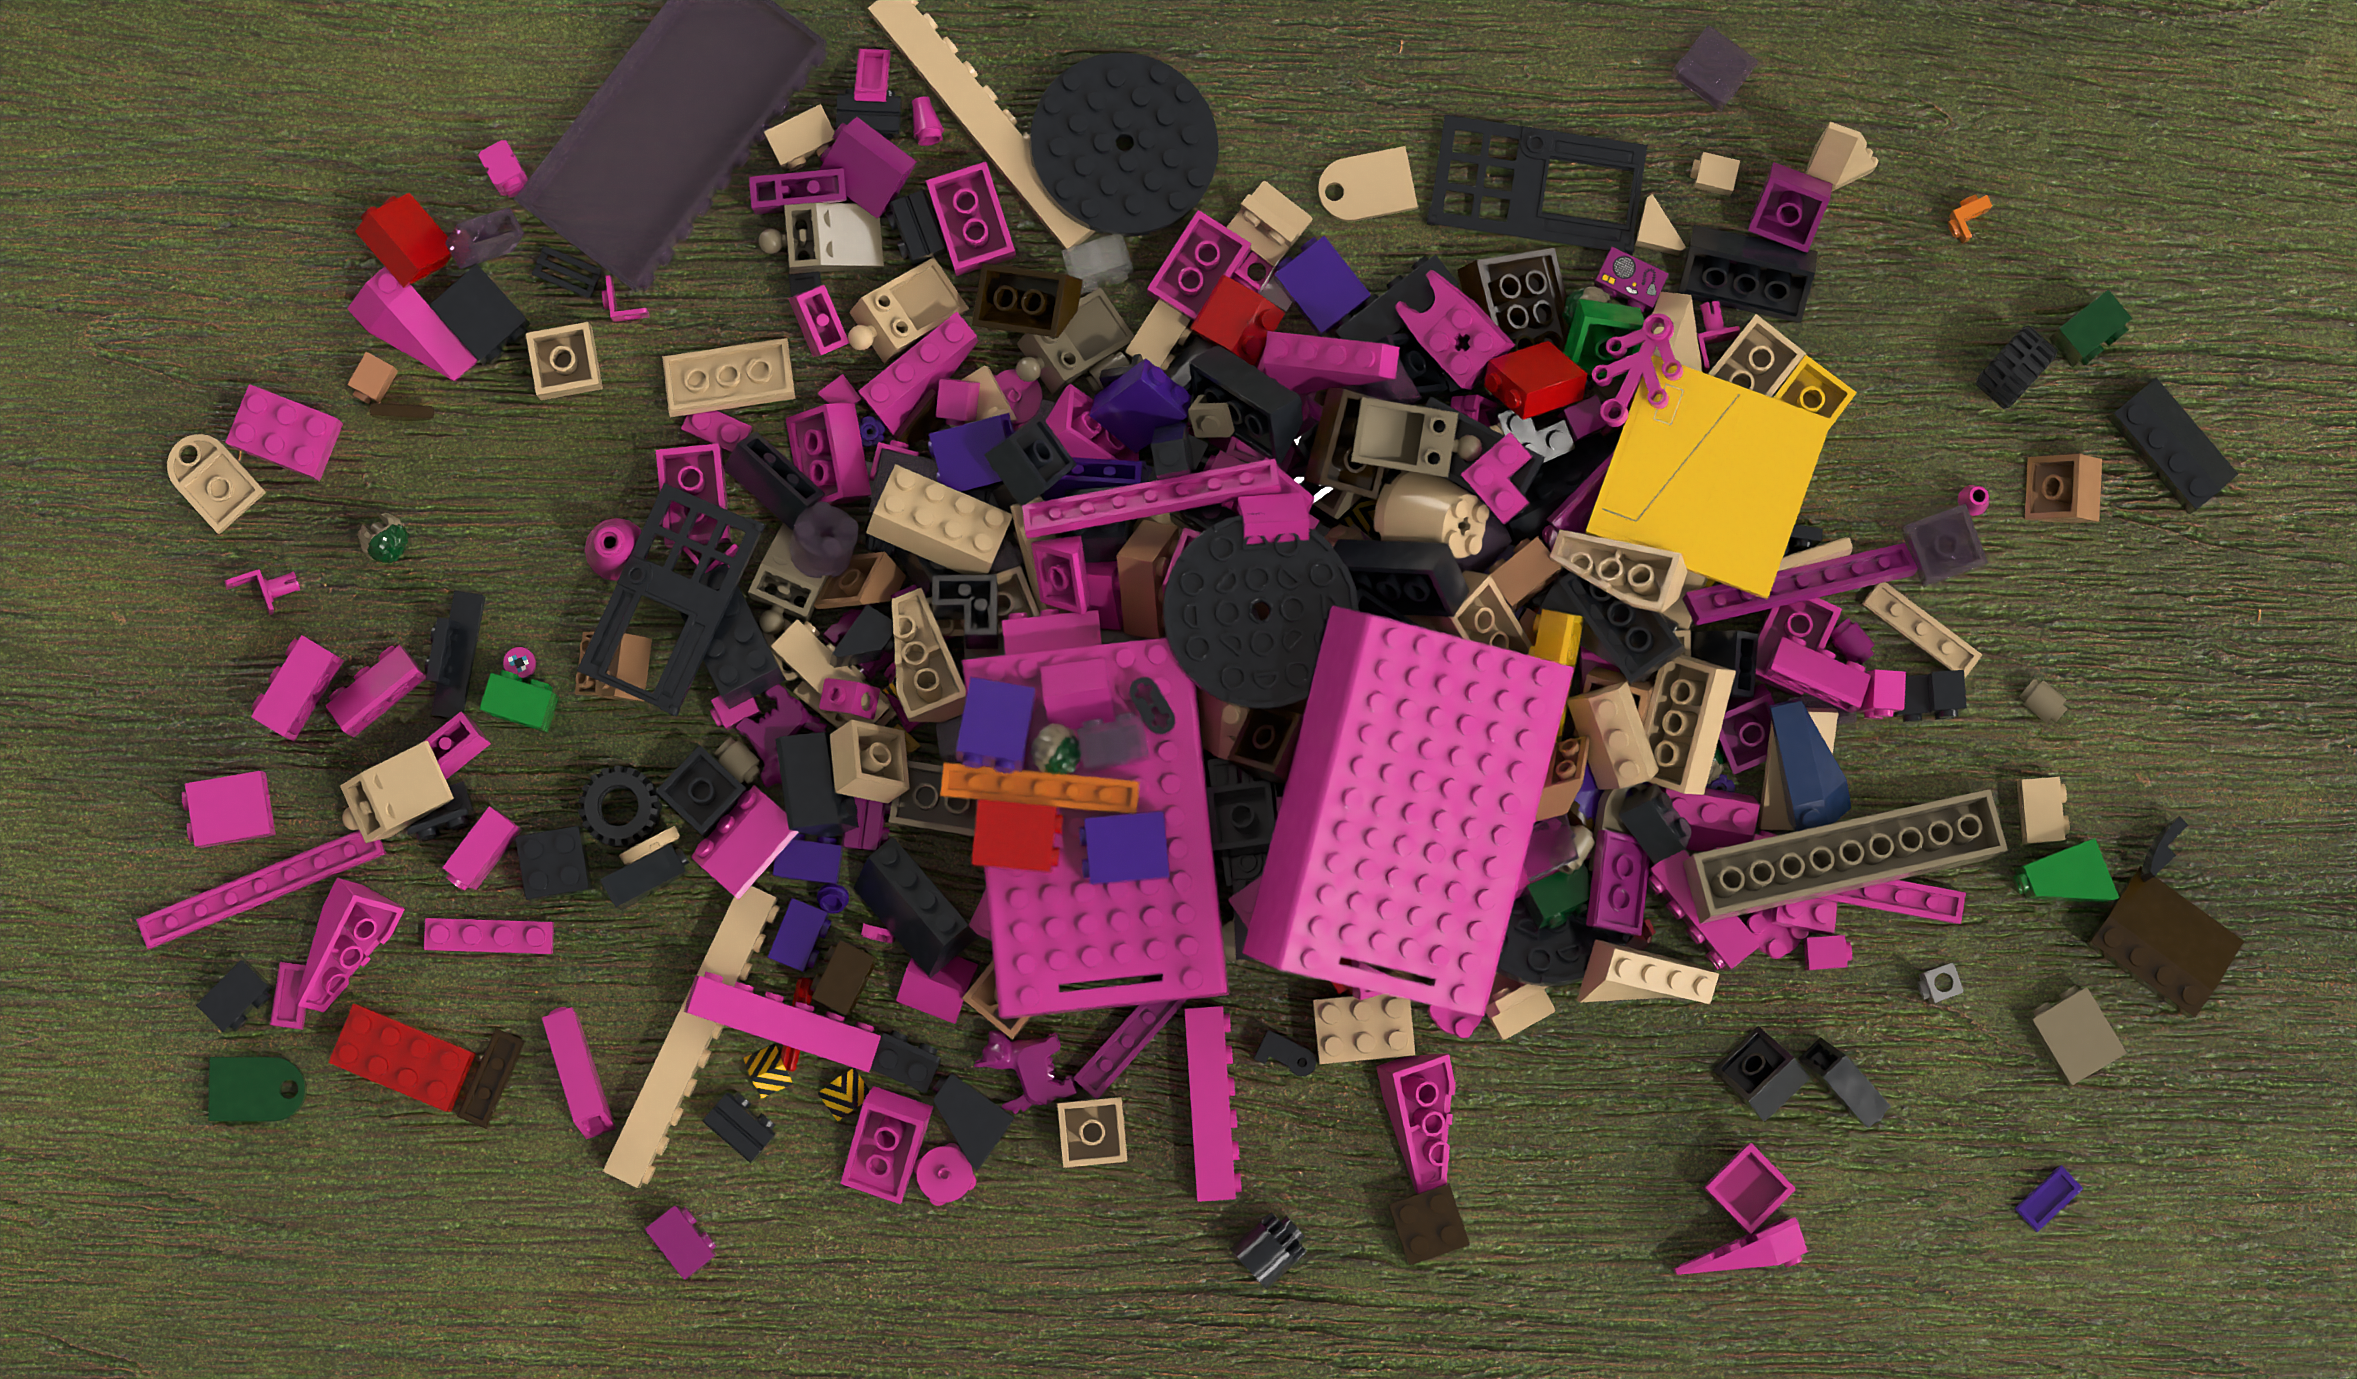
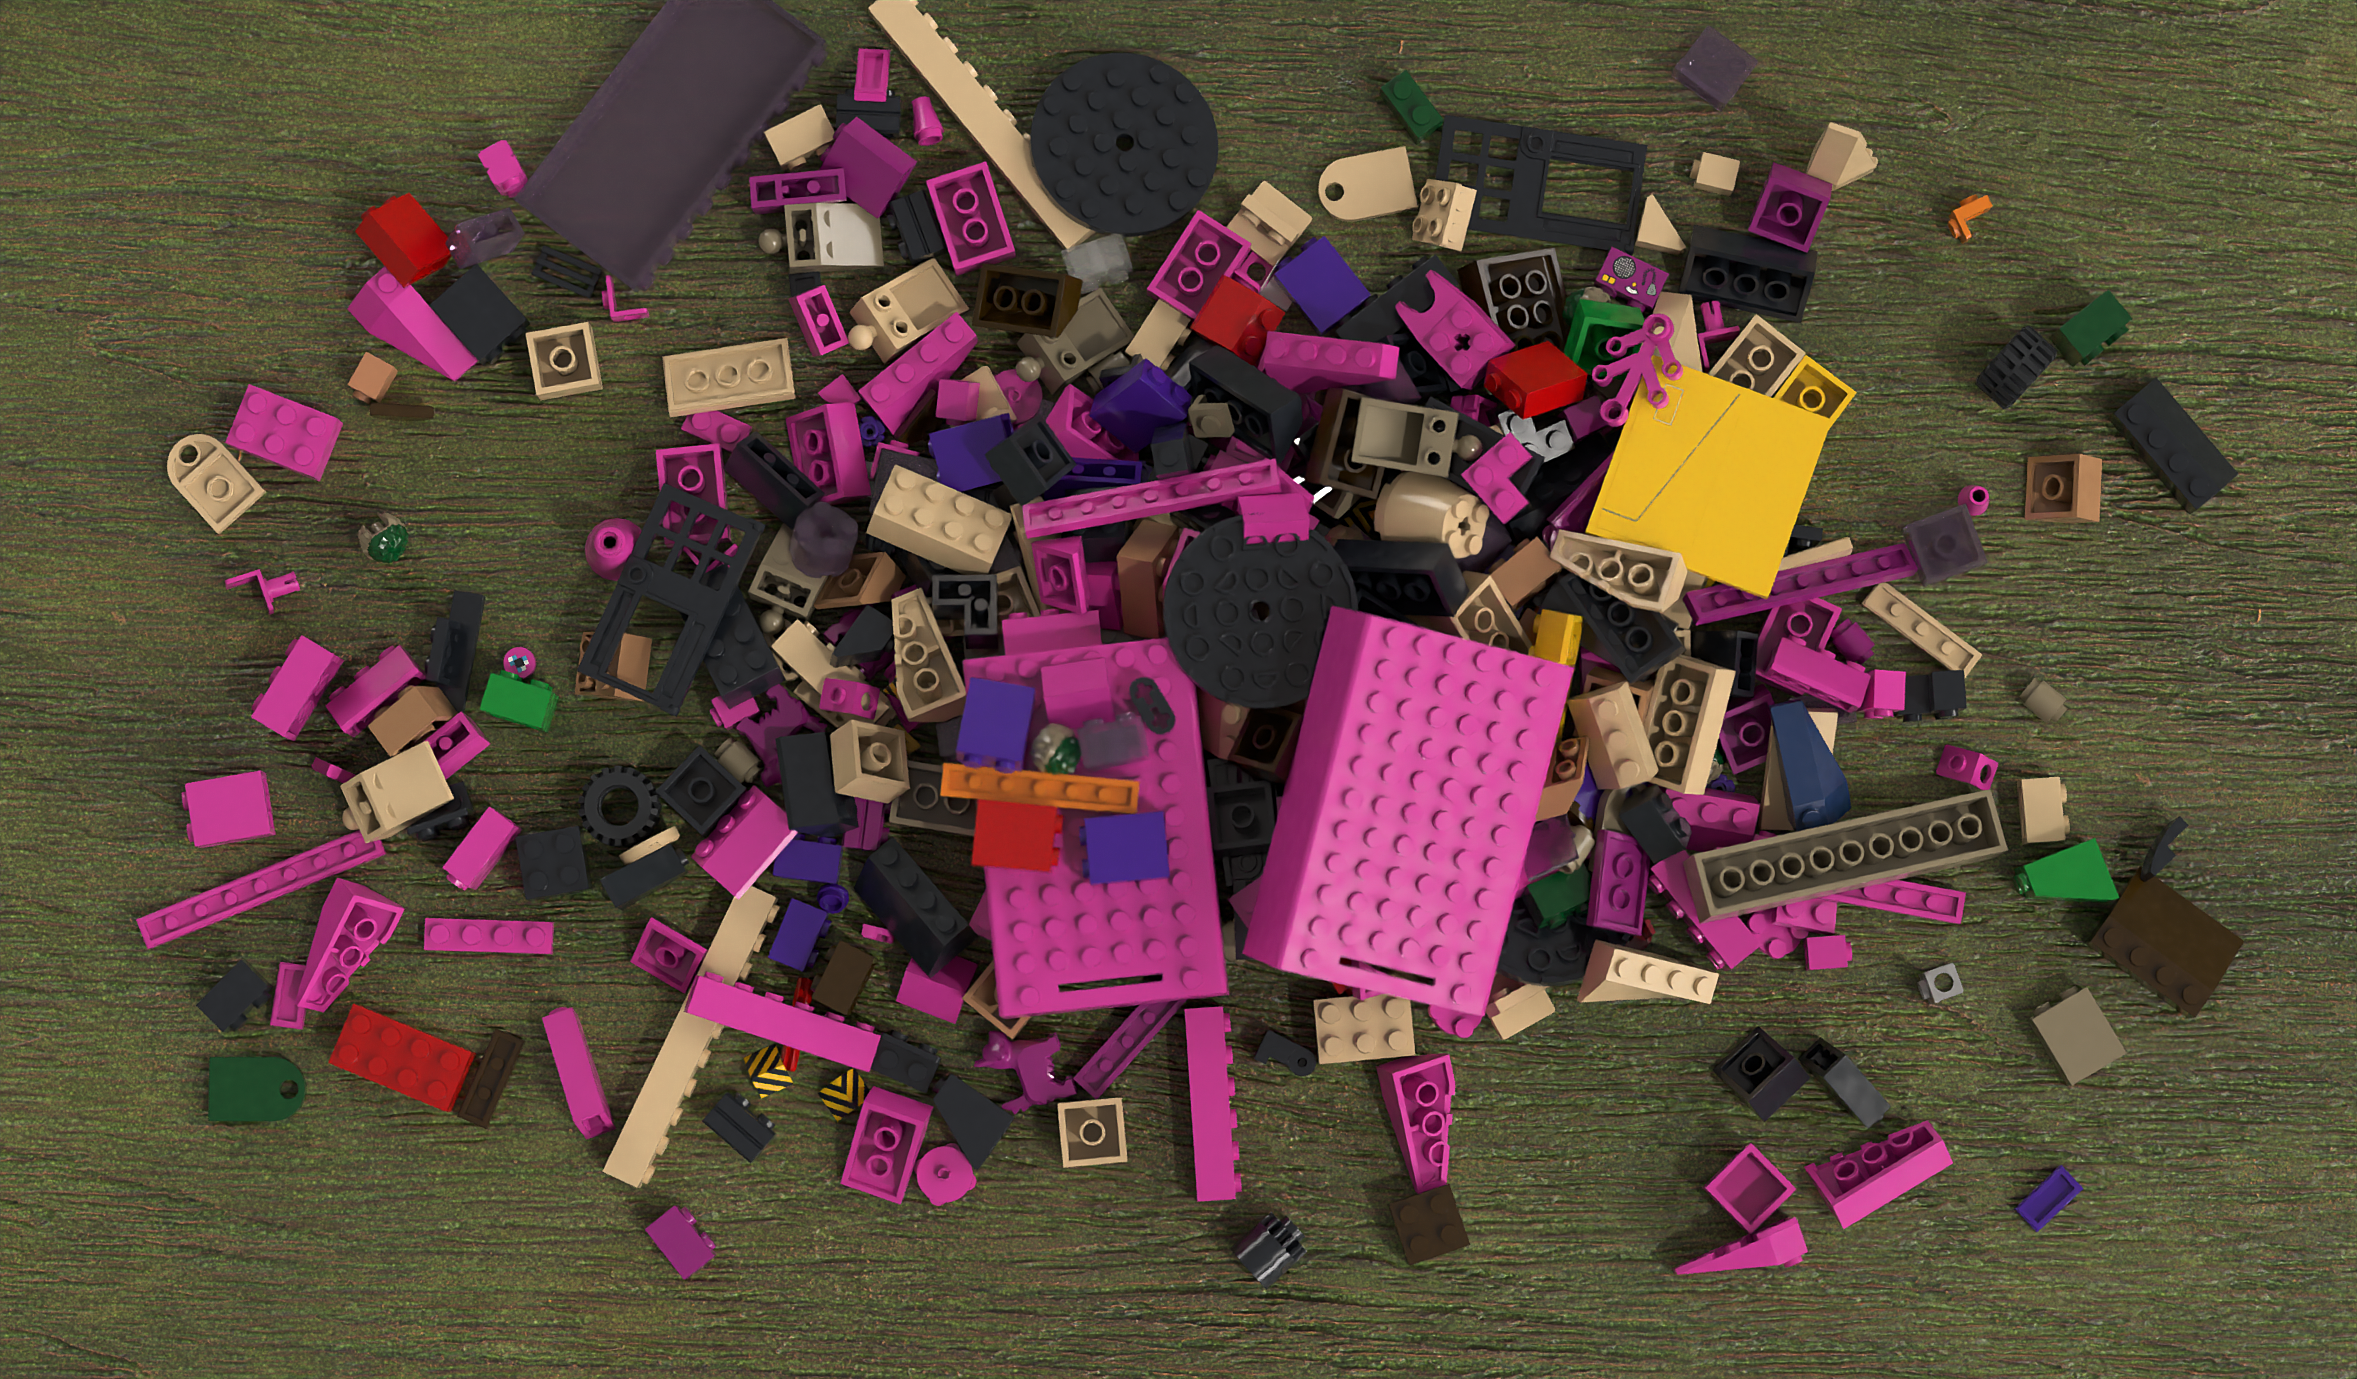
none -> dark pink tile [311,757,356,783]
none -> medium nougat brick [368,685,458,756]
none -> dark pink slope [630,917,708,994]
none -> dark green brick [1379,69,1444,145]
none -> tan bracket [1412,179,1477,252]
none -> dark pink wedge [1804,1120,1953,1229]
none -> dark pink bracket [1936,745,1998,791]

